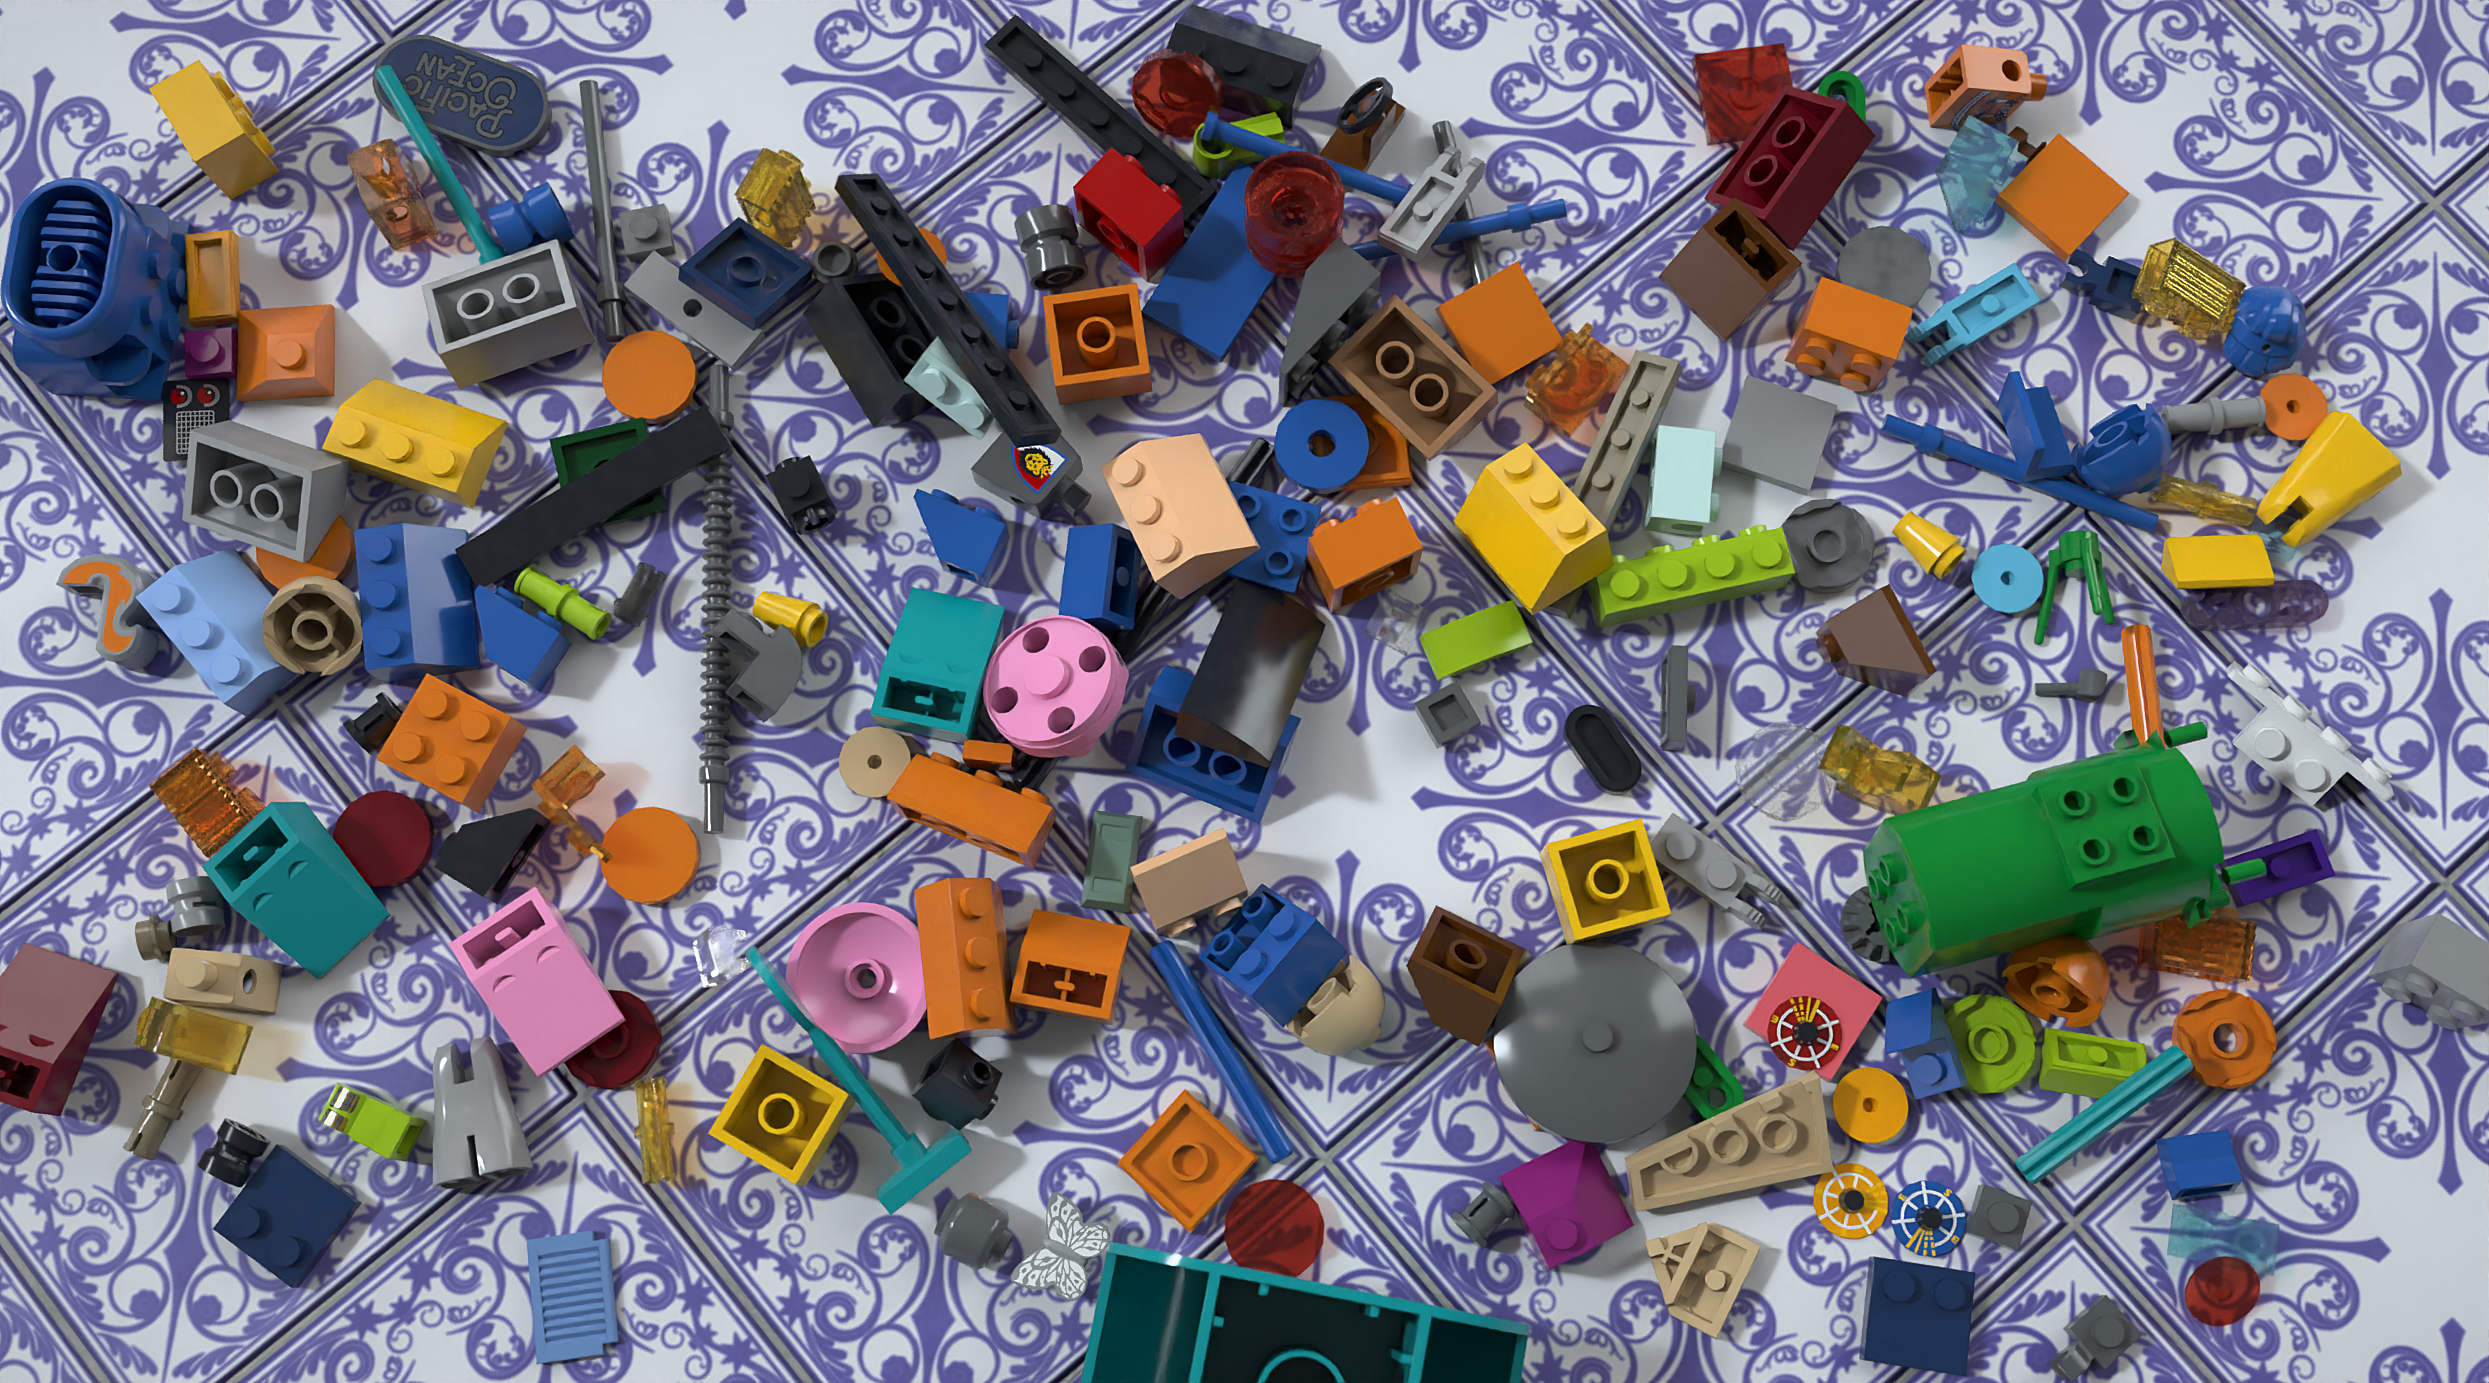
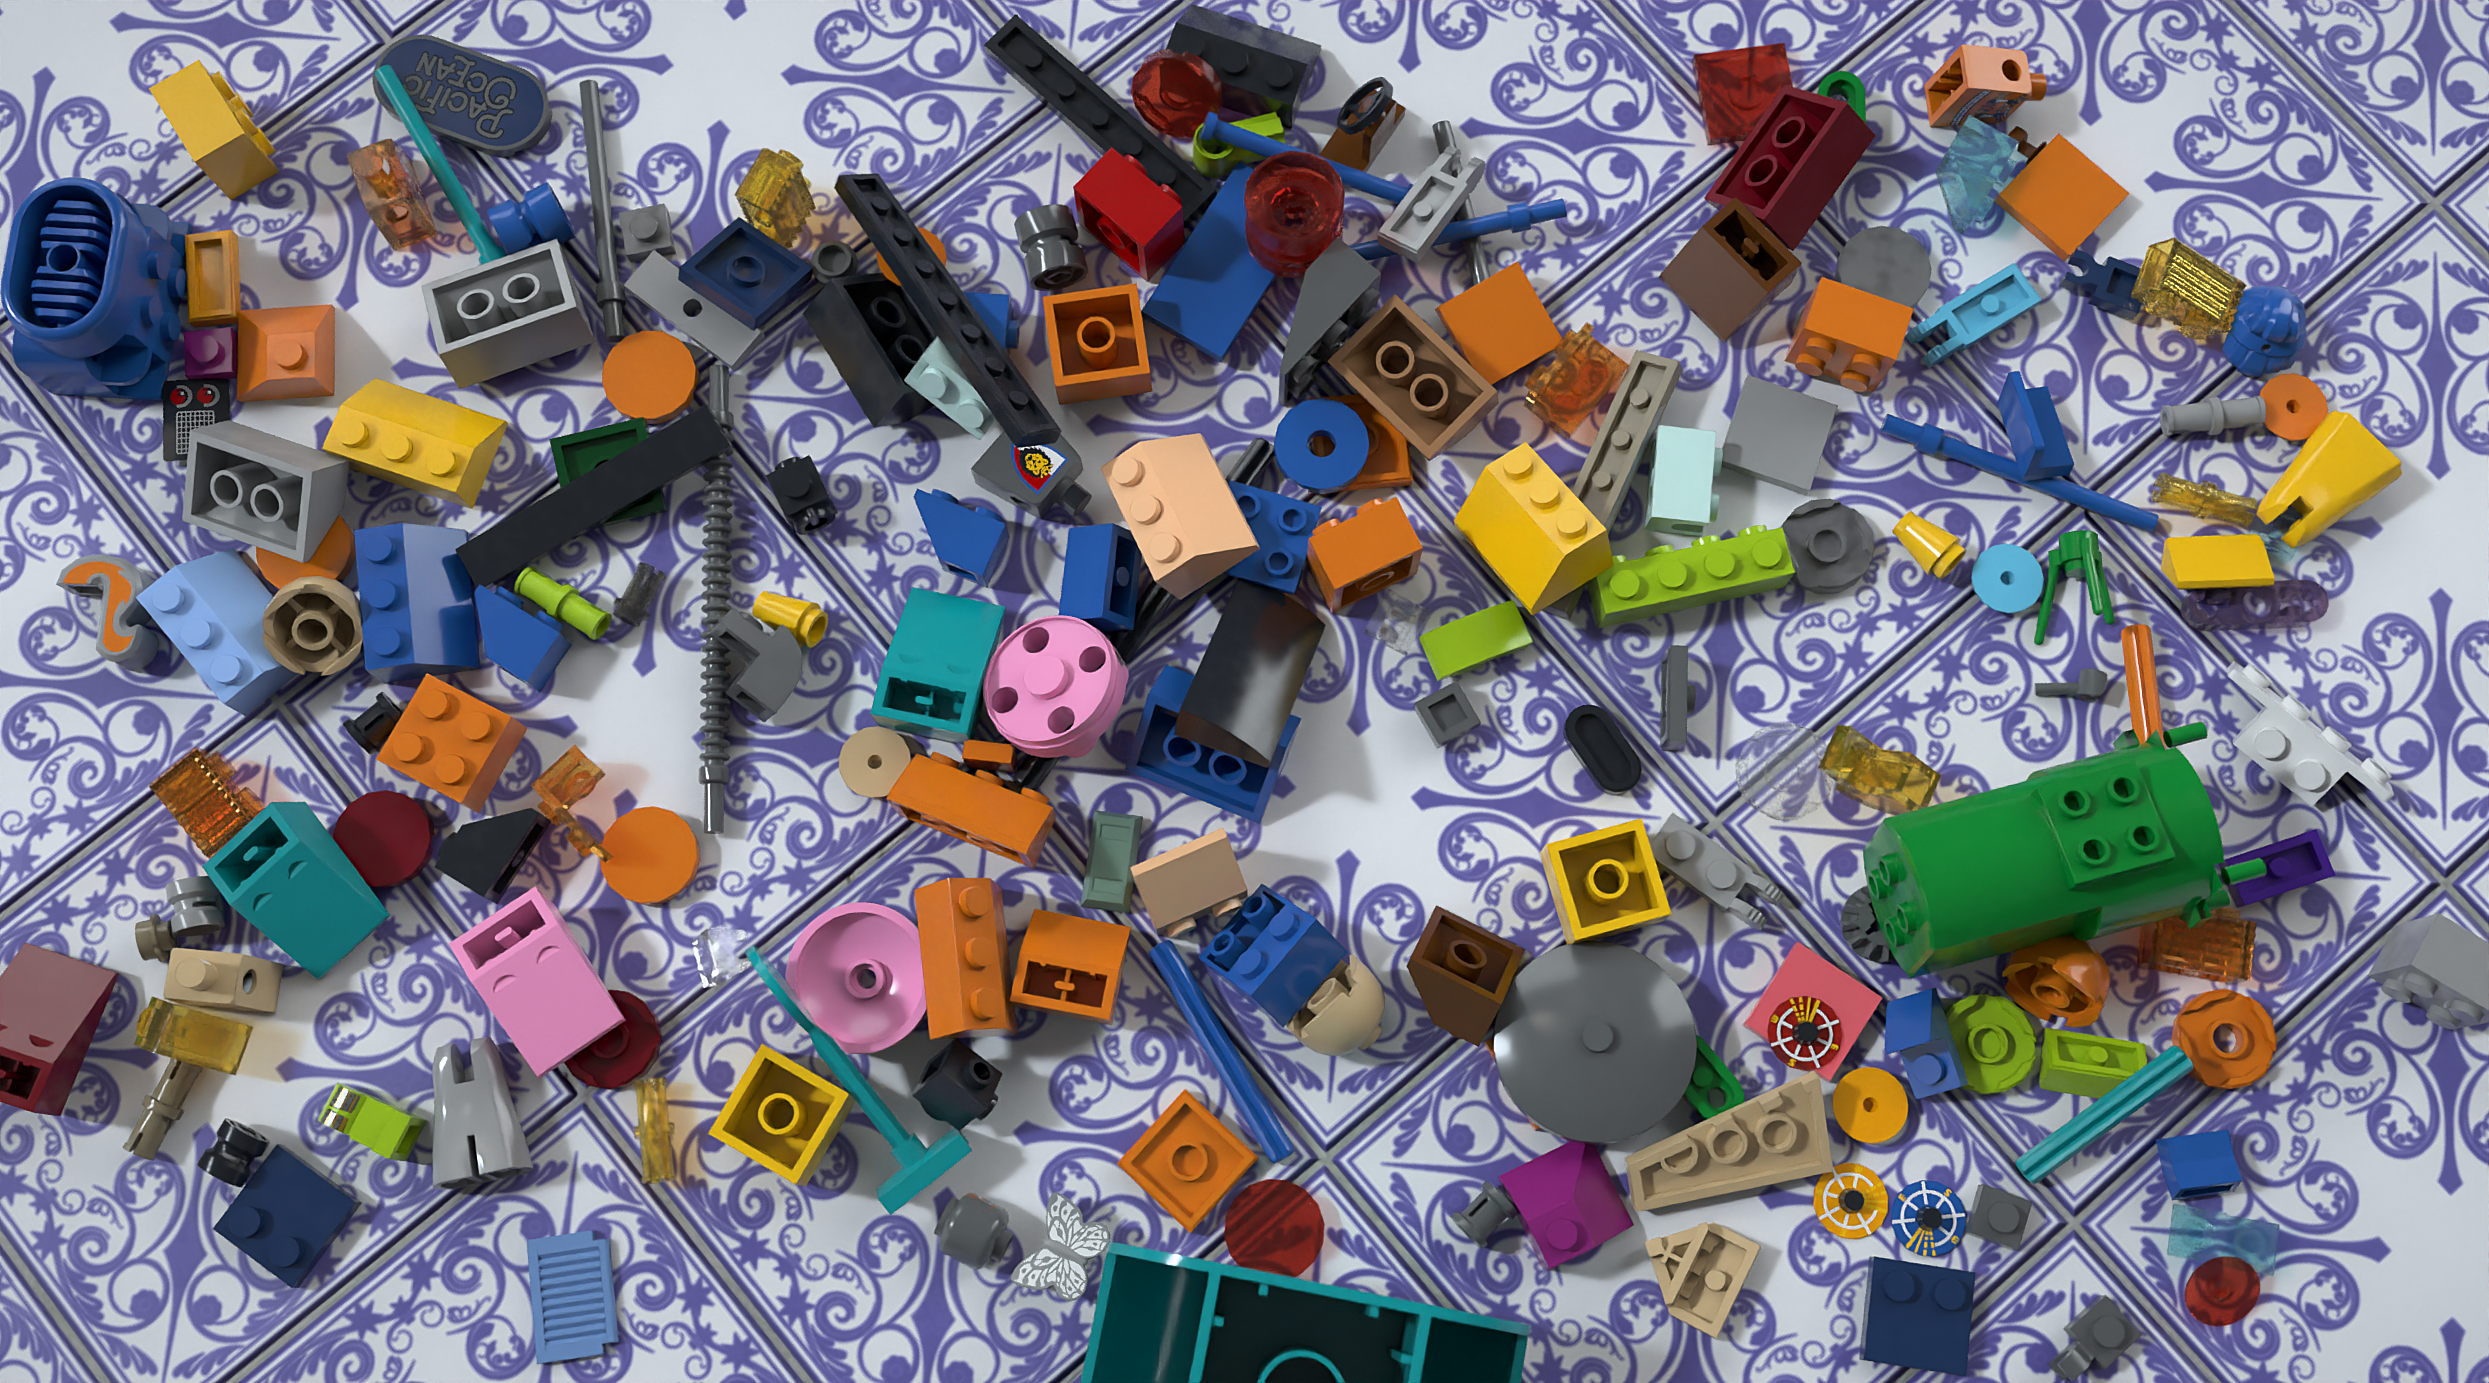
reddish brown slope [1816,584,1937,697] -> none
blue cylinder [2071,403,2173,496] -> none

